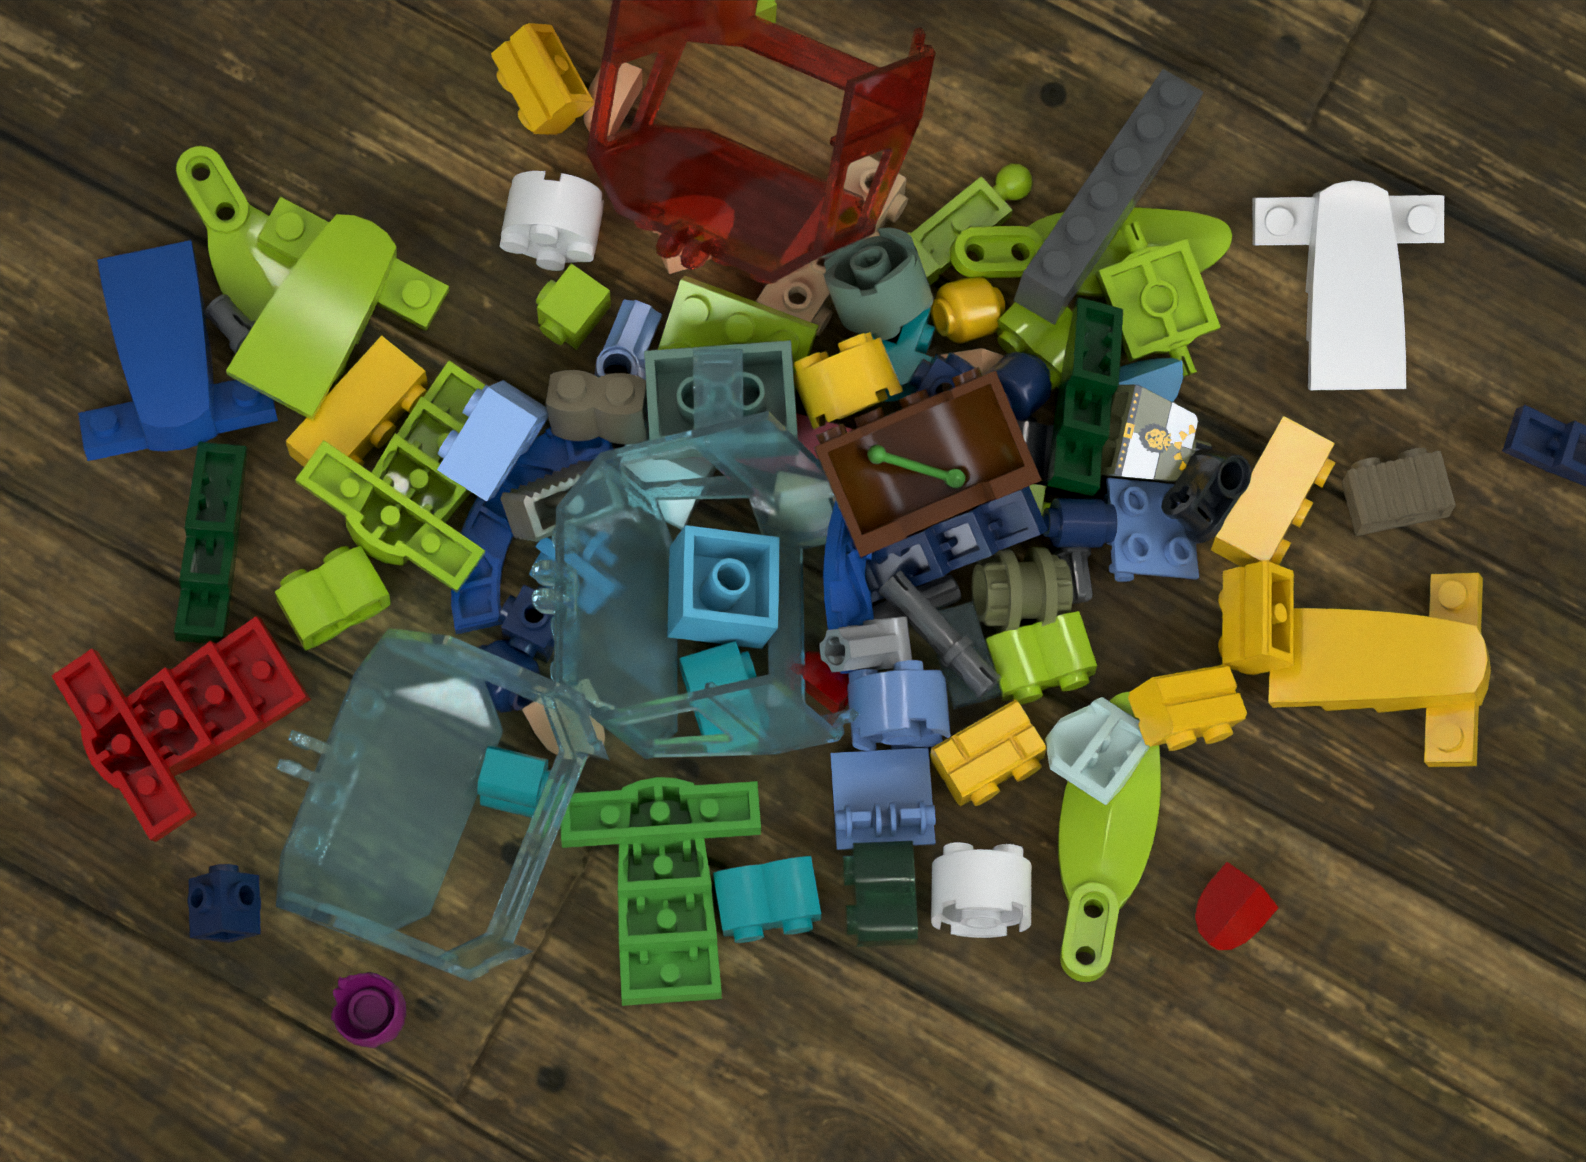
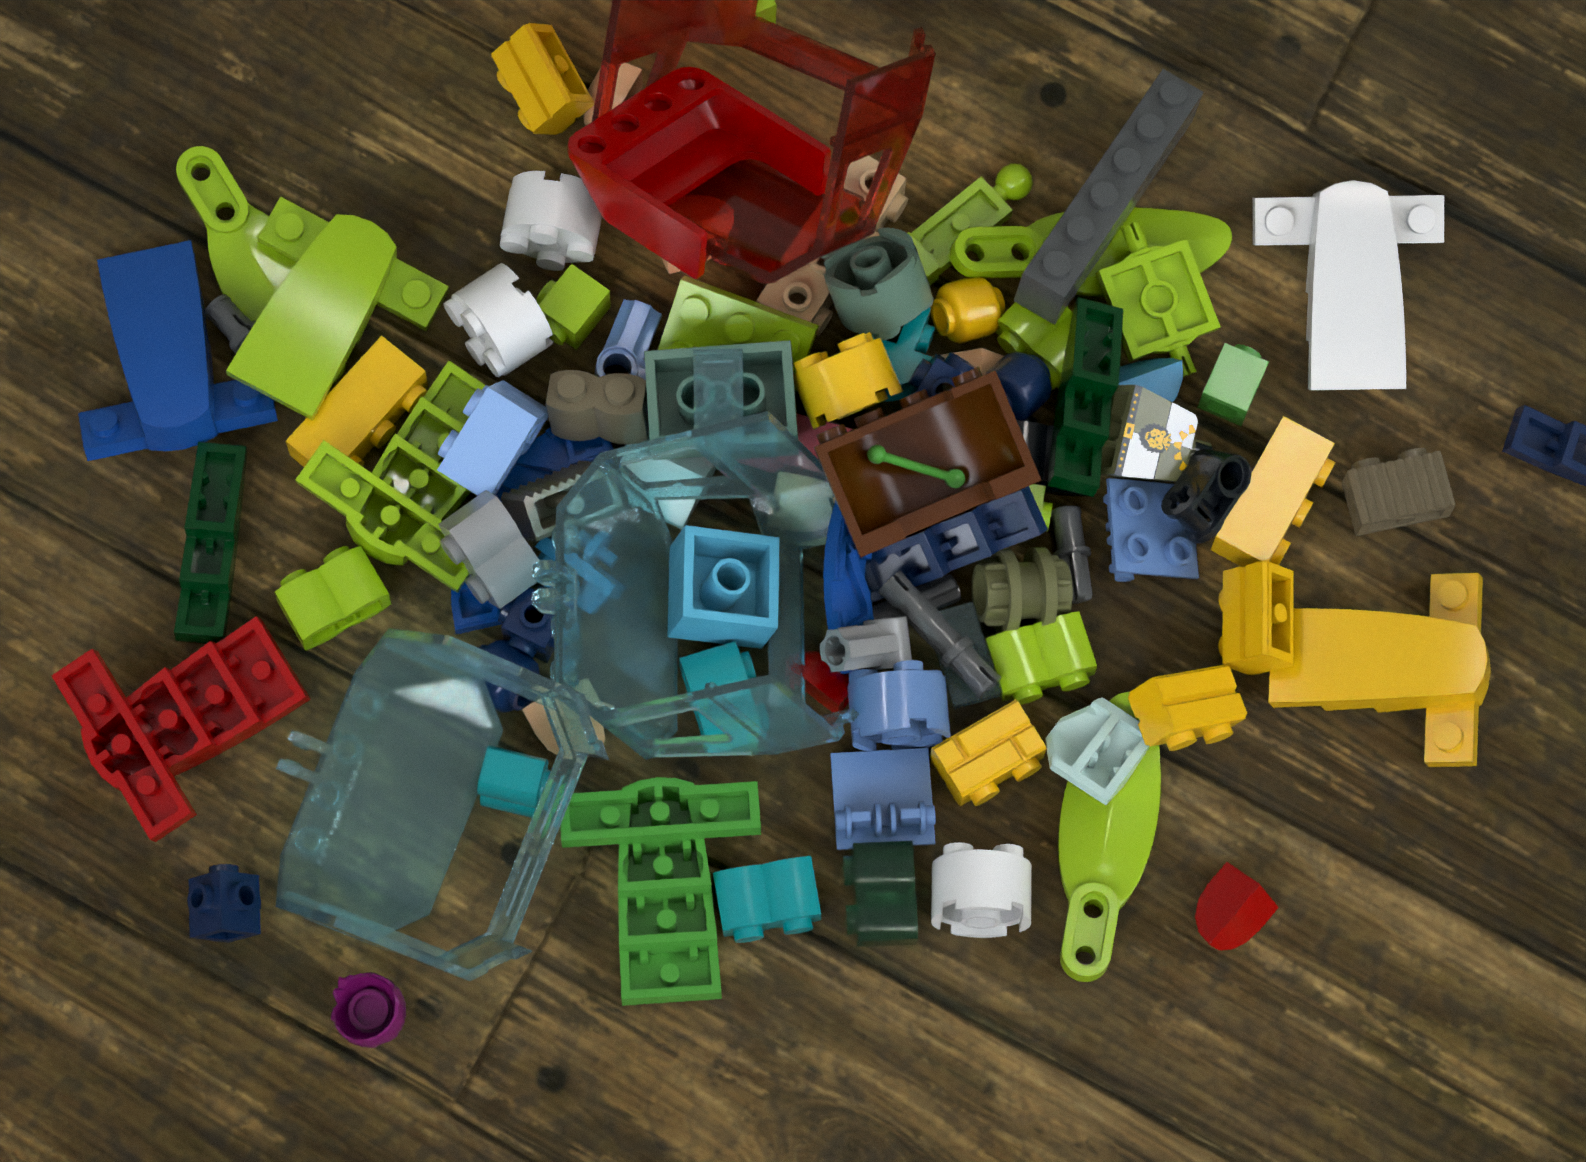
dark blue brick [1042,498,1117,548] -> none
none -> light grey brick [438,490,547,609]
none -> white brick [444,263,554,377]
none -> red windscreen [567,66,831,279]
none -> bright green brick [1197,343,1269,426]

